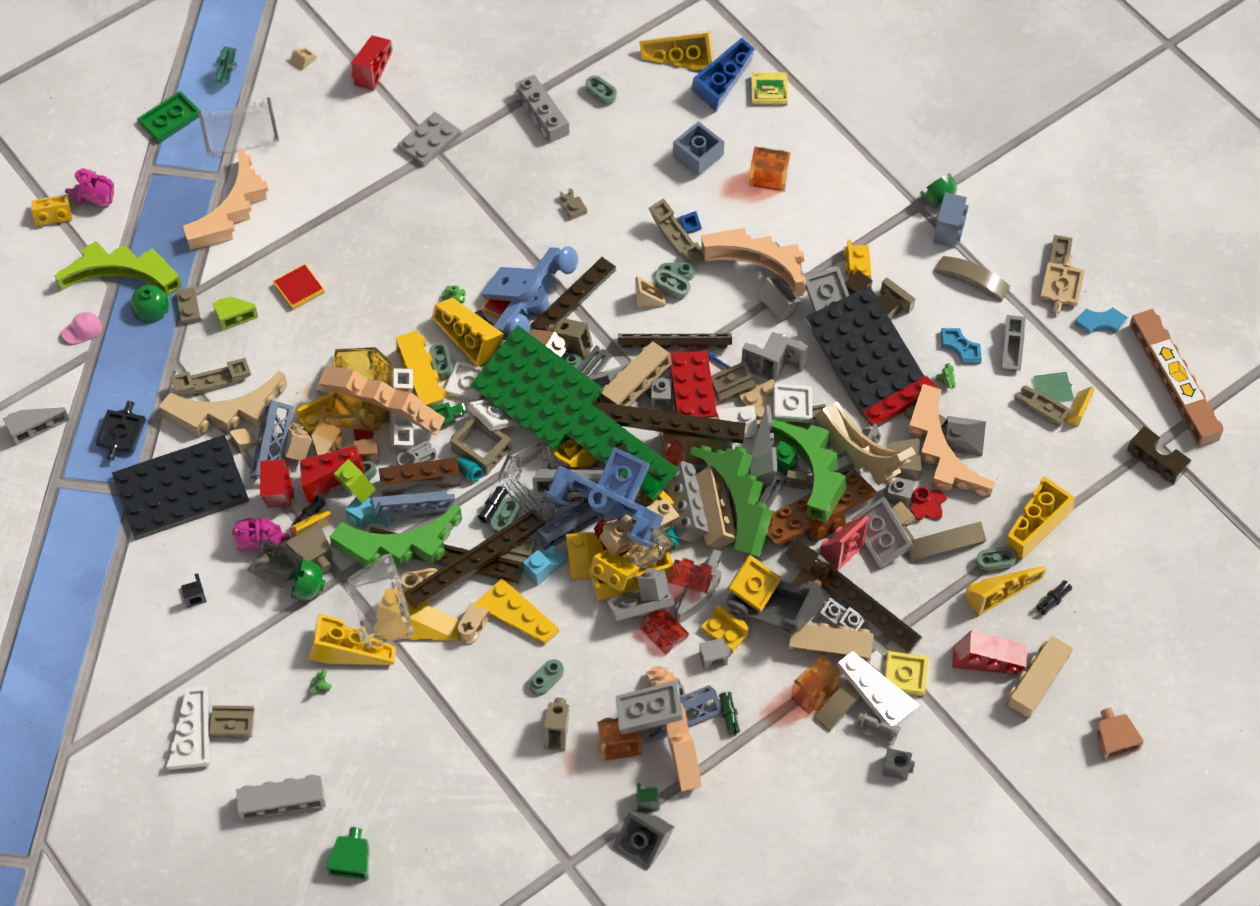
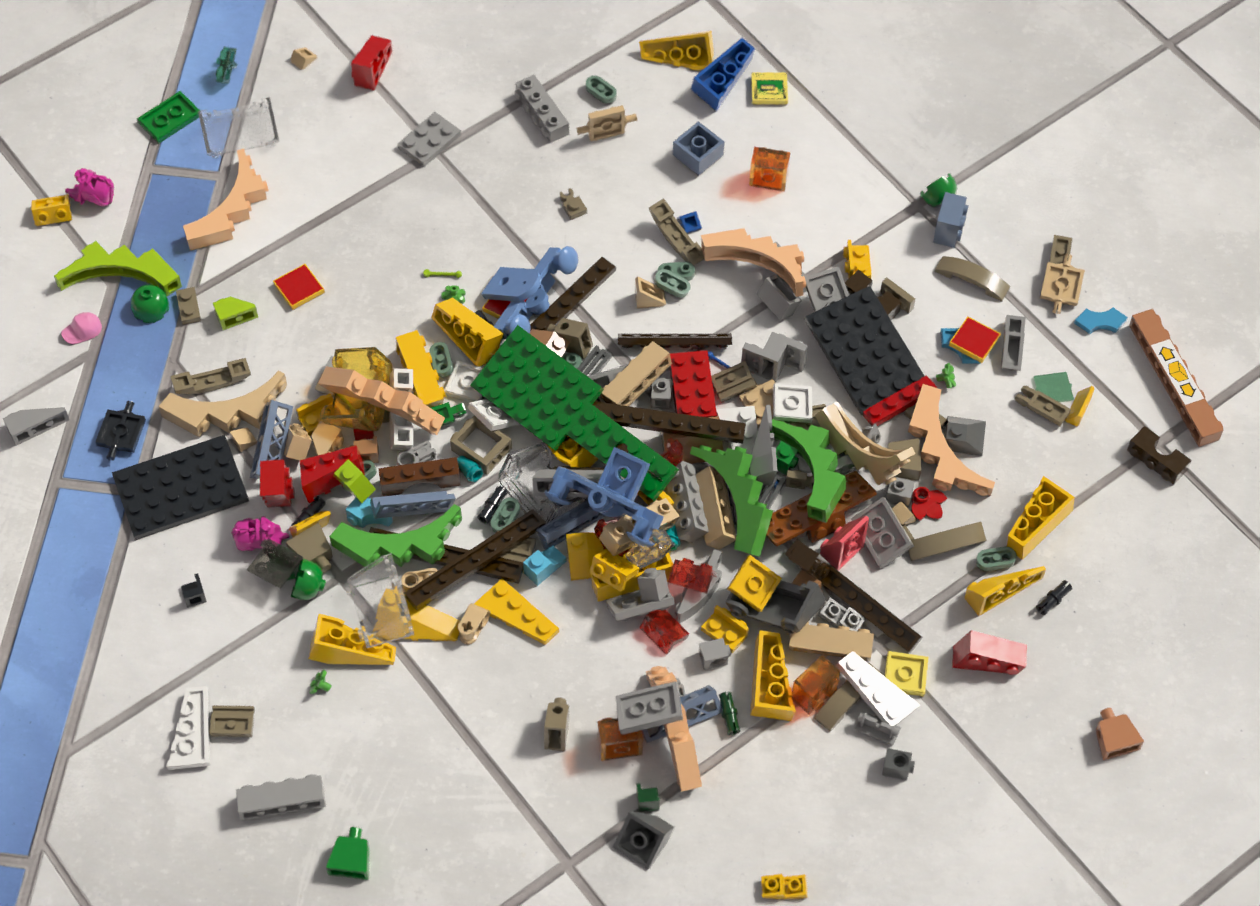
sand green plate [529,659,564,695] -> none
tan brick [1008,636,1073,719] -> none
none -> lime hinge [423,269,462,278]
none -> tan plate [576,105,637,142]
none -> yellow wedge [750,630,796,721]
none -> yellow slope [761,874,808,899]
none -> red tile [949,316,1001,363]

